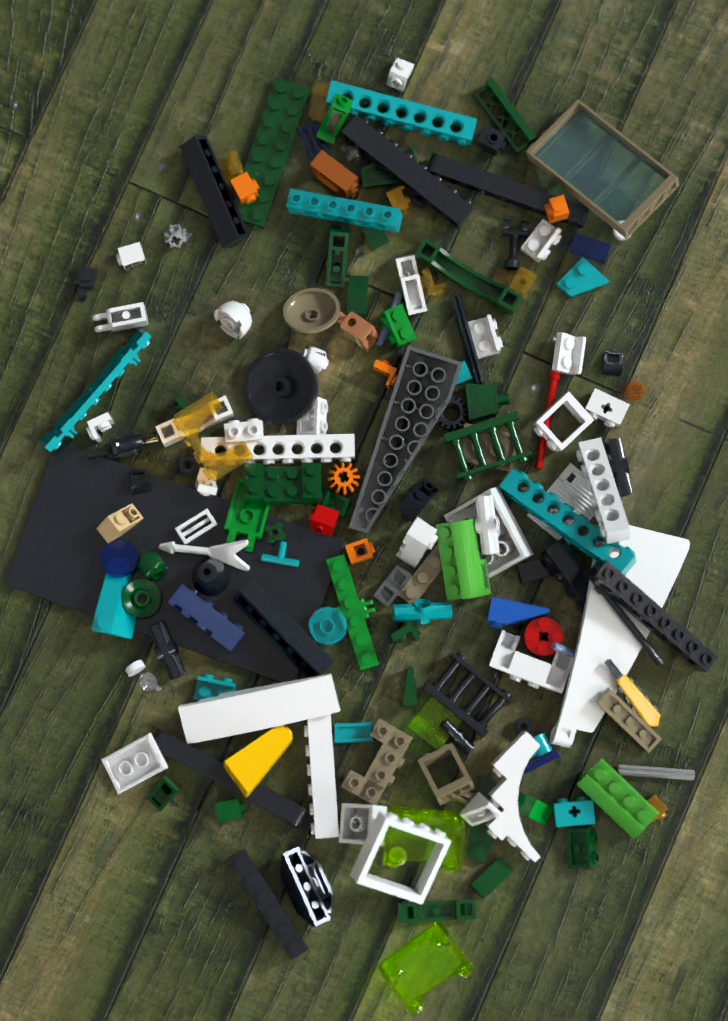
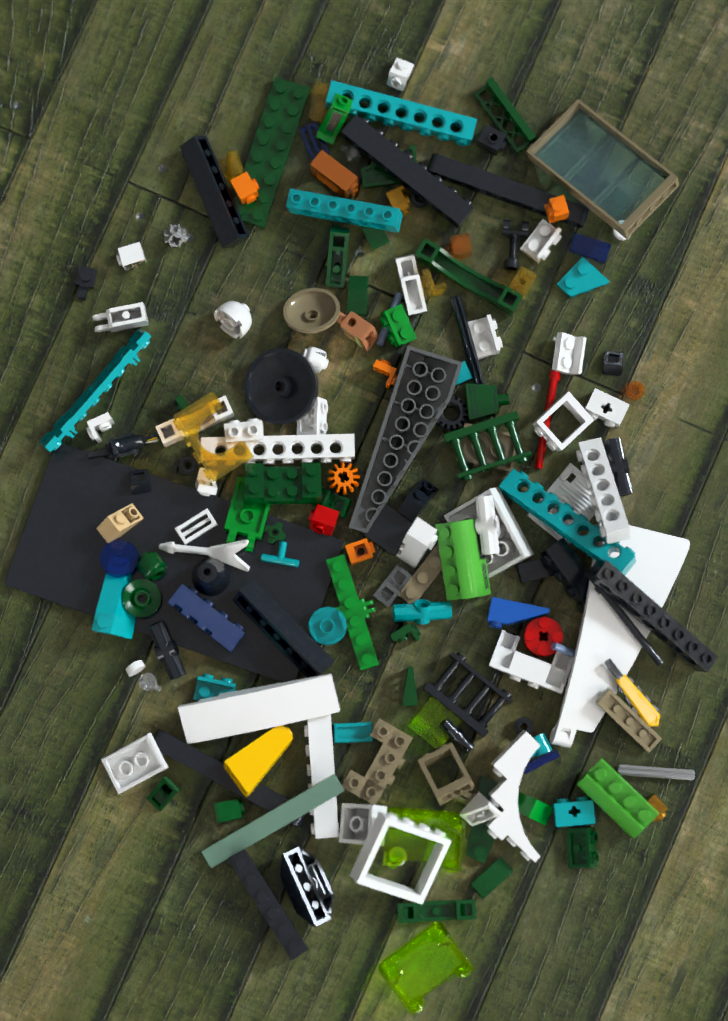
none -> sand green tile [201,774,344,868]
none -> black tile [363,504,414,556]
none -> clear orange brick [449,233,472,259]

